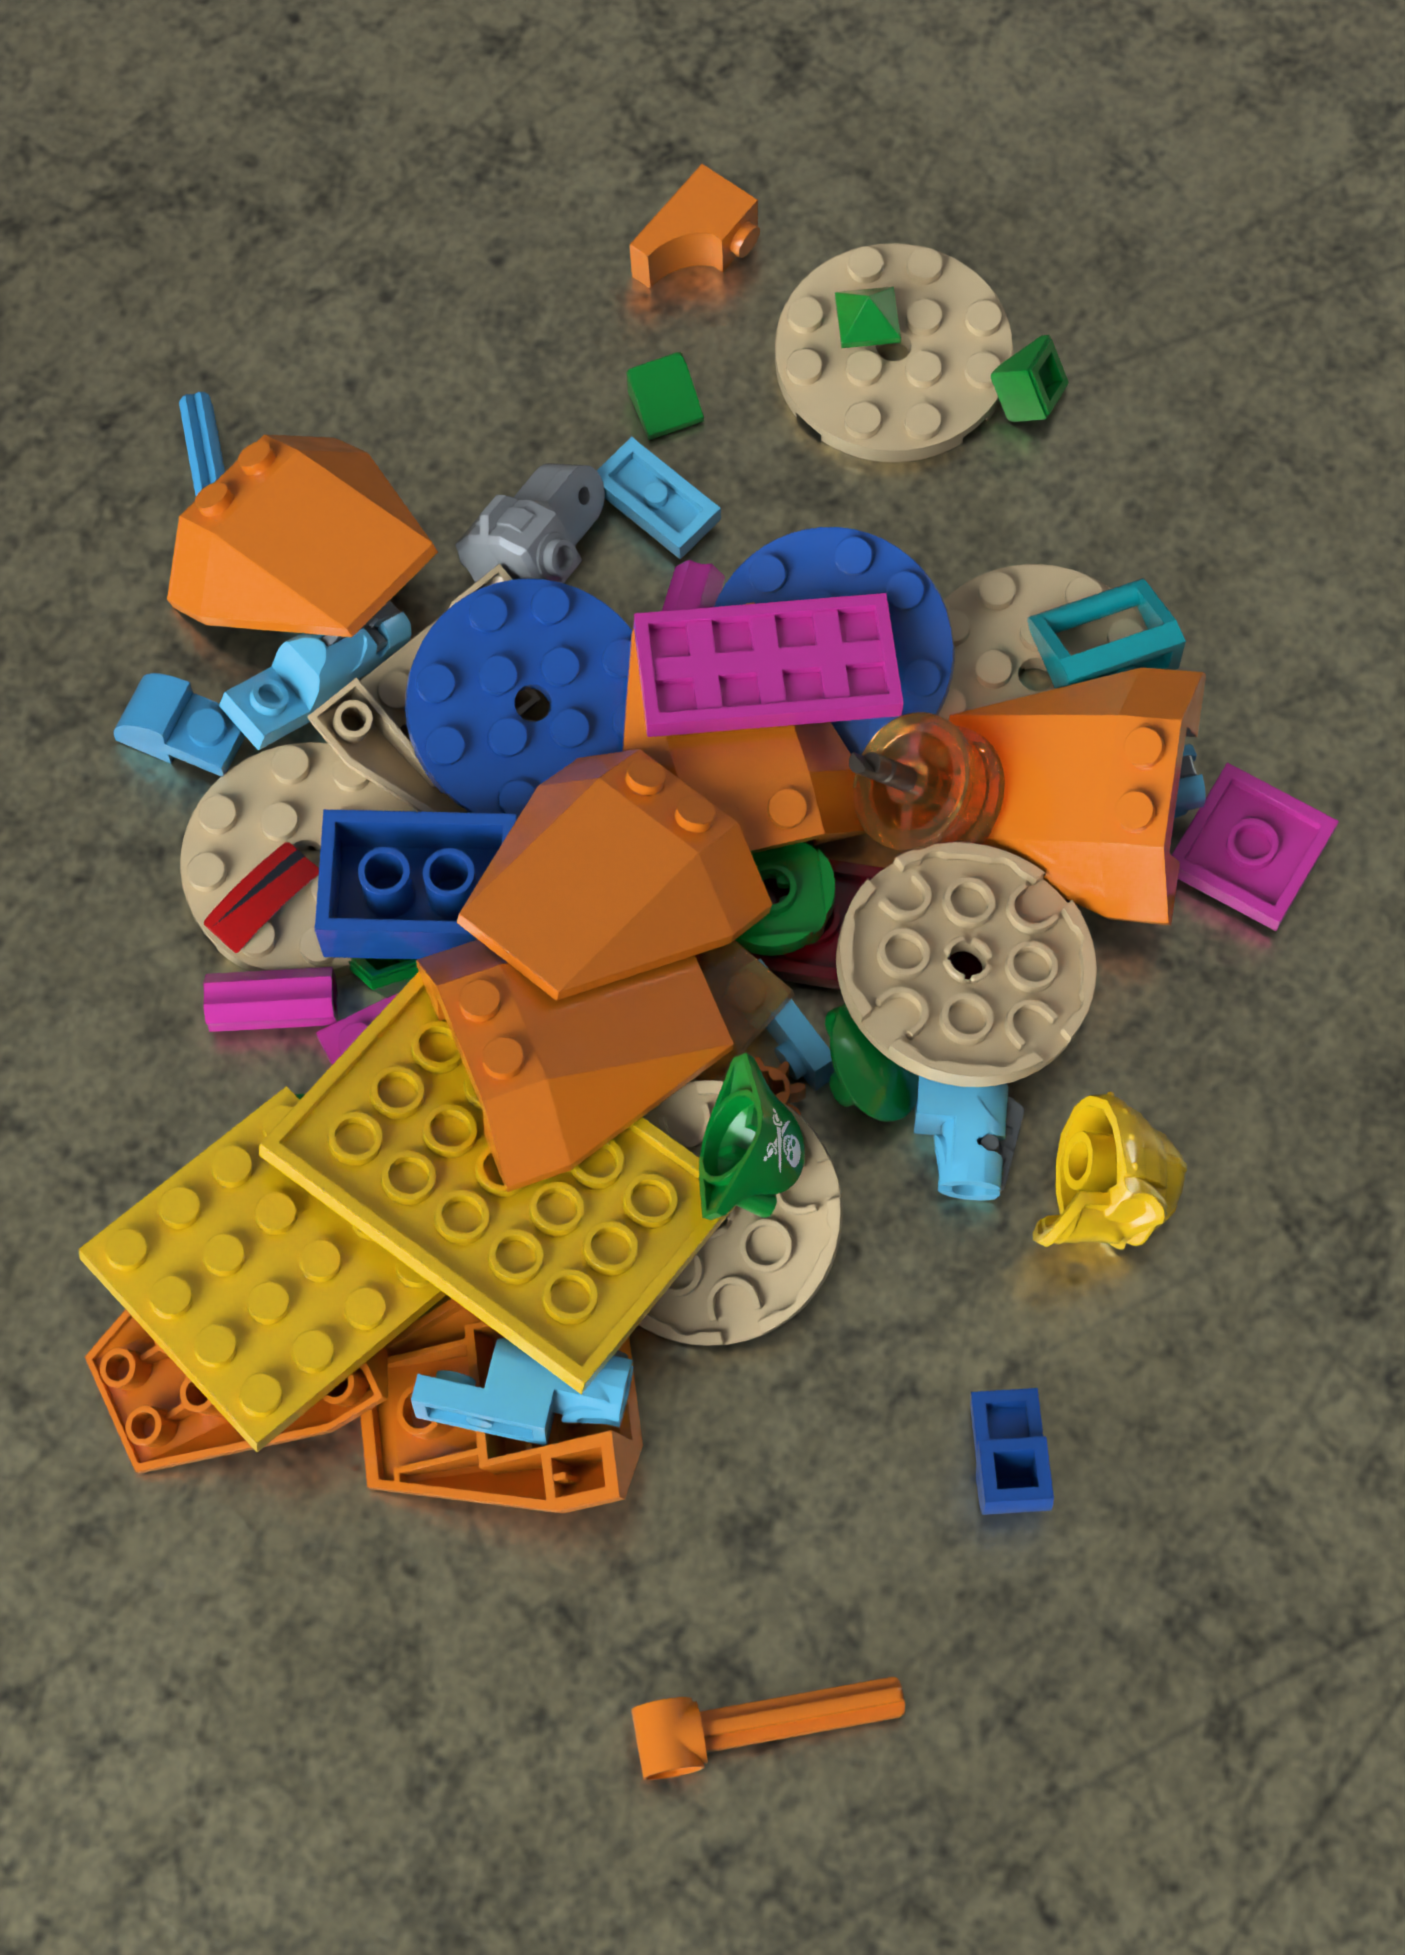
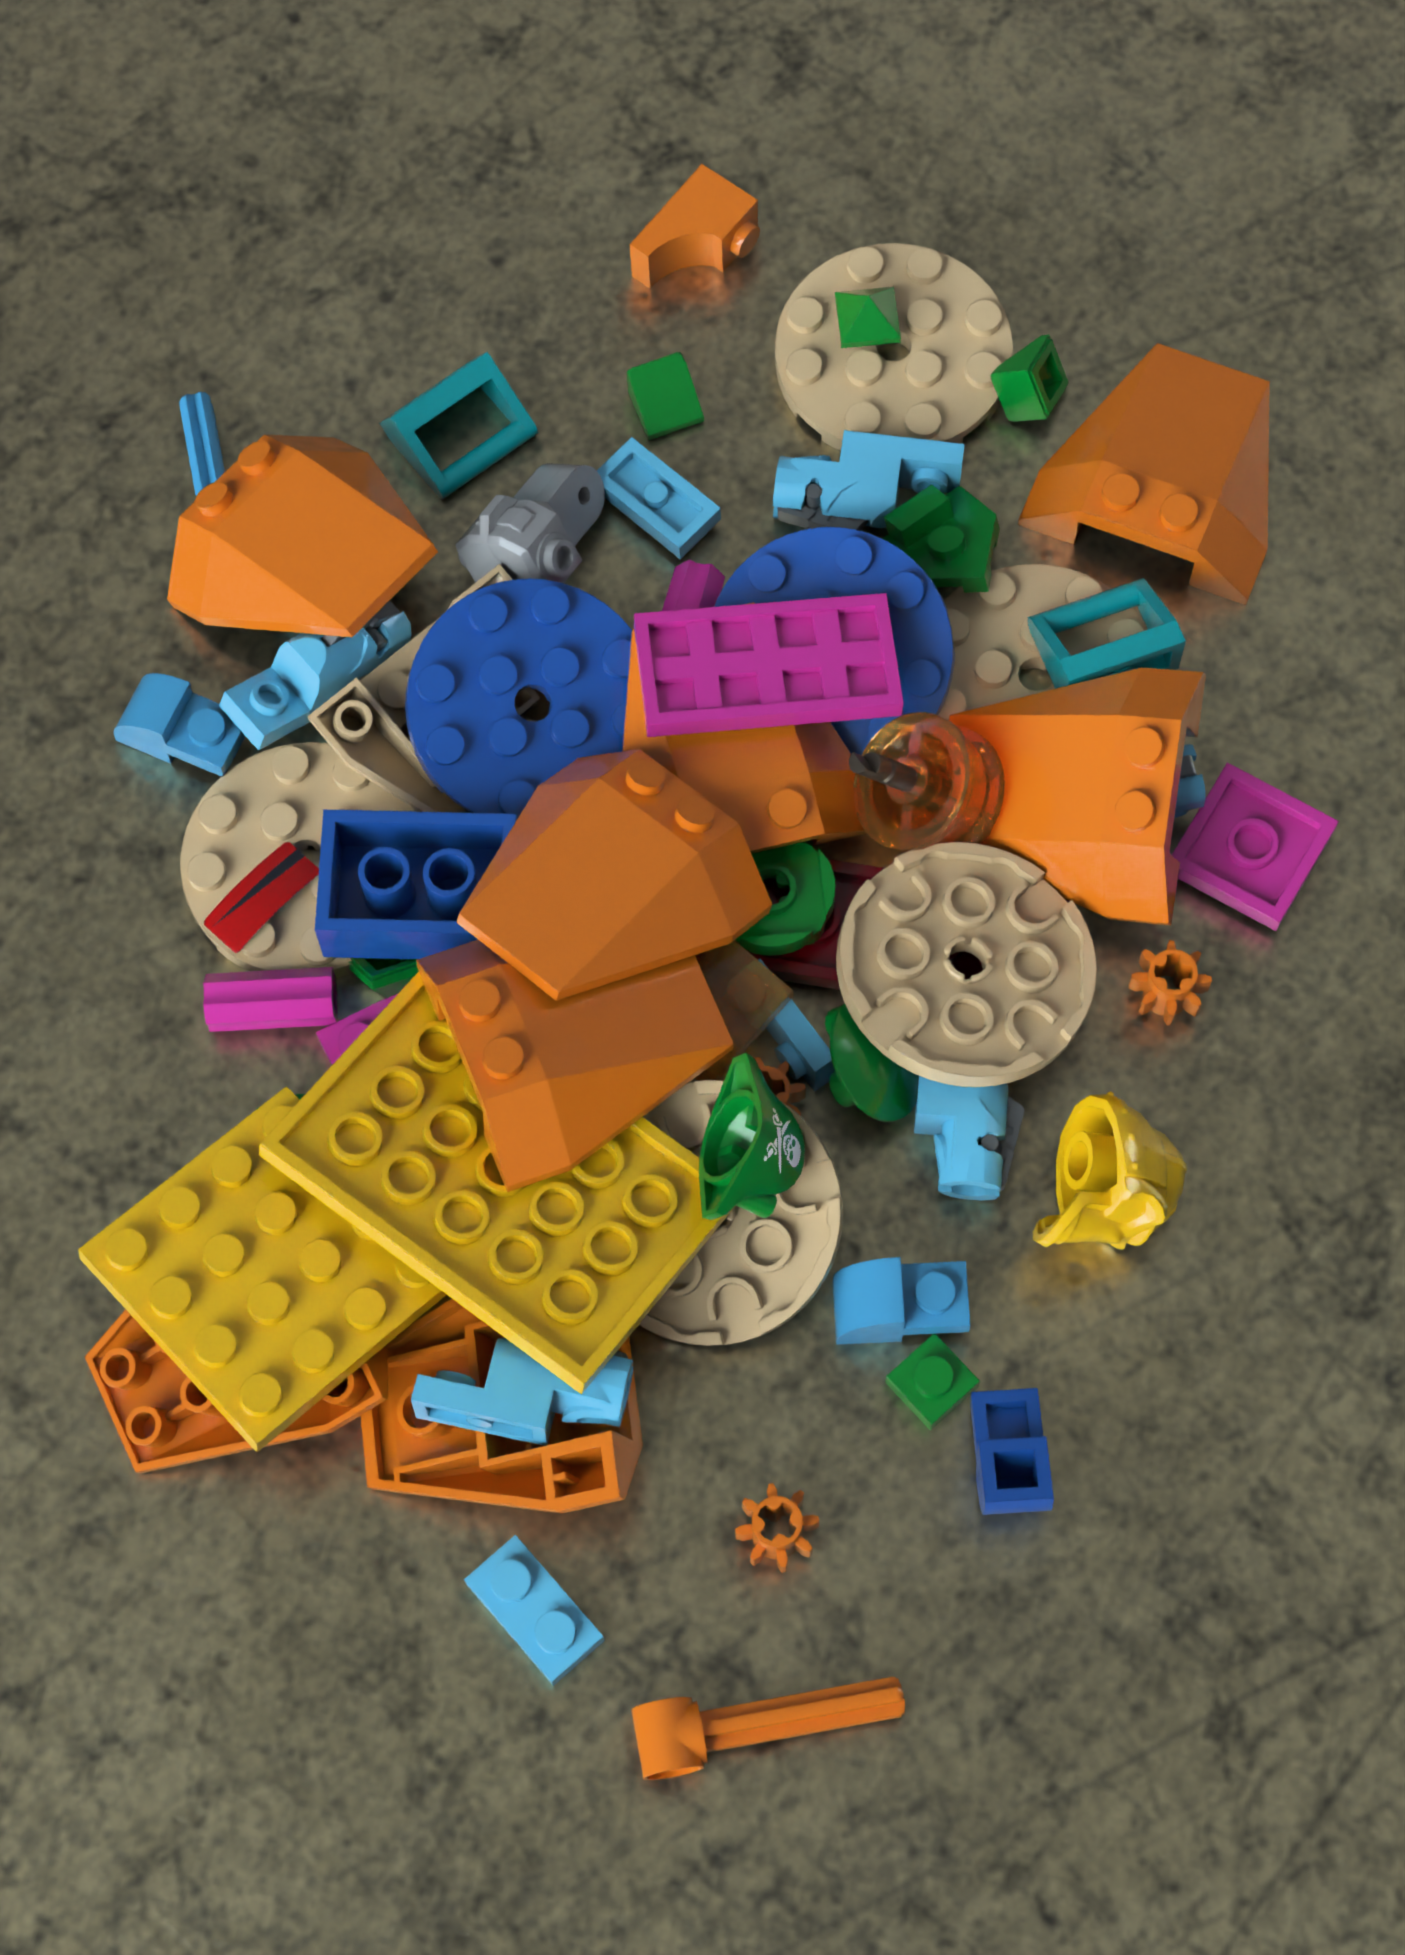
none -> teal tile [379,351,539,500]
none -> medium azure plate [464,1535,605,1686]
none -> orange gear [735,1483,819,1573]
none -> medium azure plate [773,430,965,531]
none -> dark azure brick [833,1257,971,1345]
none -> green plate [882,484,1000,593]
none -> green plate [885,1334,980,1431]
none -> orange wedge [1018,343,1270,605]
none -> orange gear [1129,940,1212,1025]

